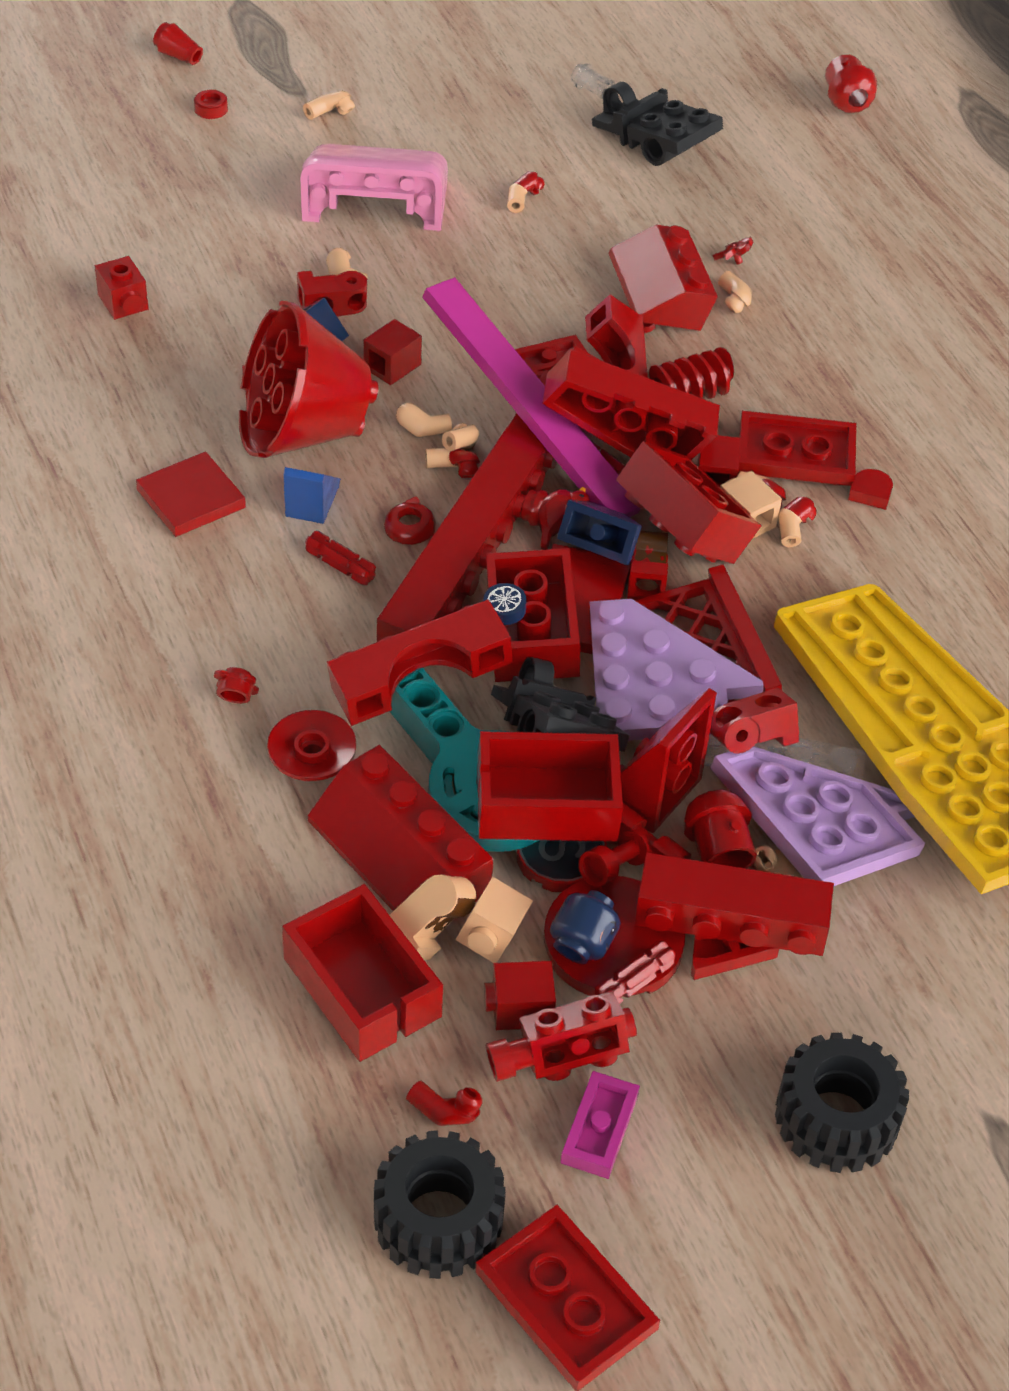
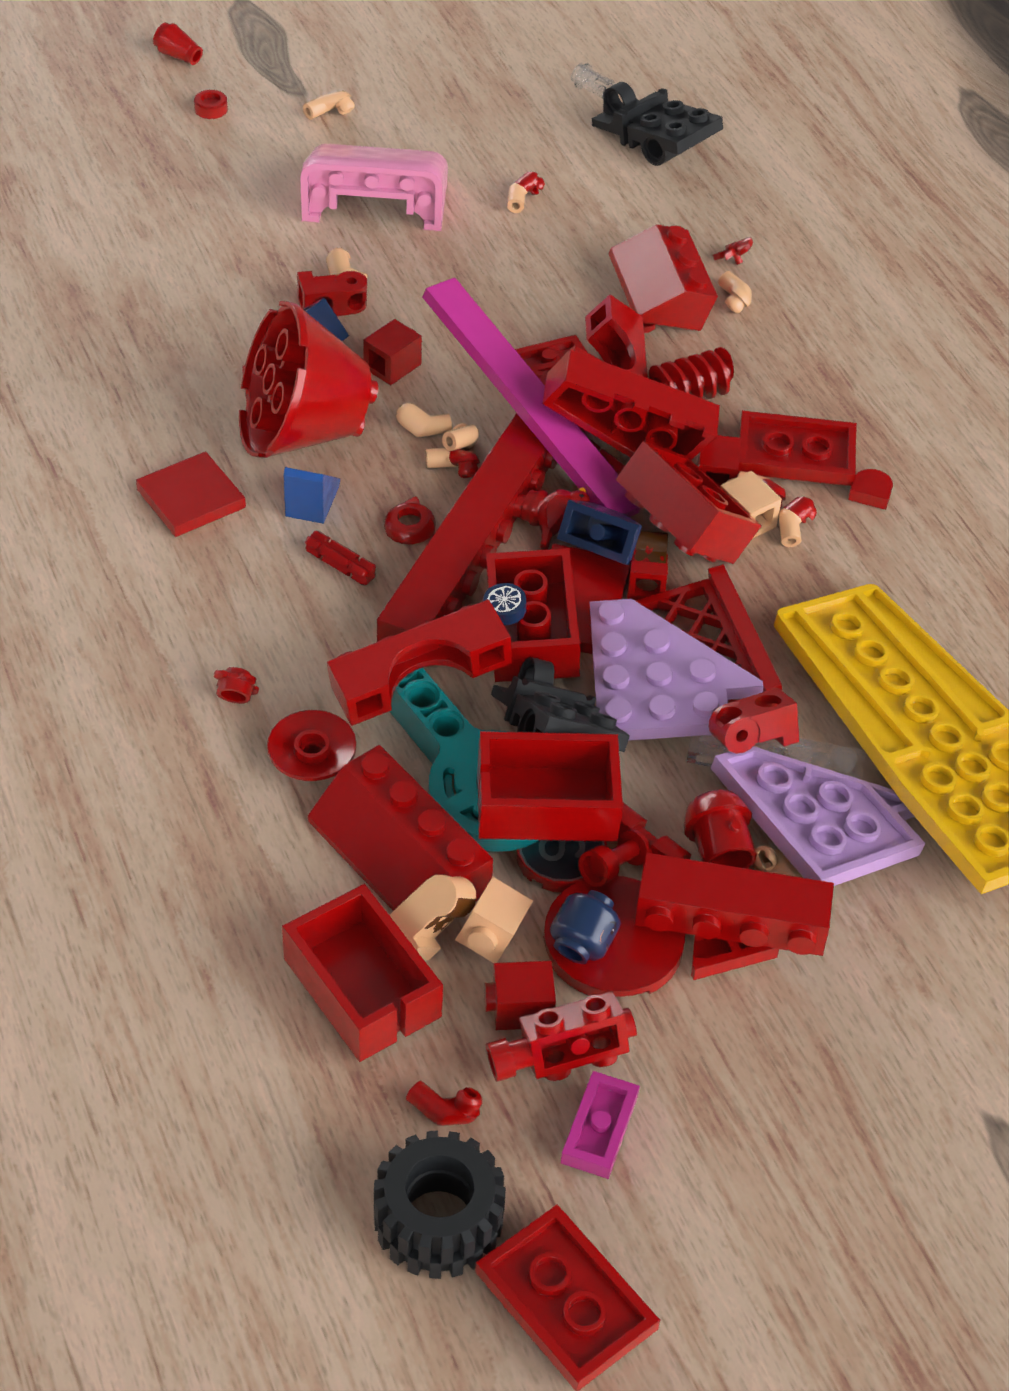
red brick [94,256,149,320] -> none
axle [594,941,676,1004] -> none
red slope [620,688,717,834] -> none
black tyre [775,1032,909,1173] -> none
red piece [825,54,877,113] -> none

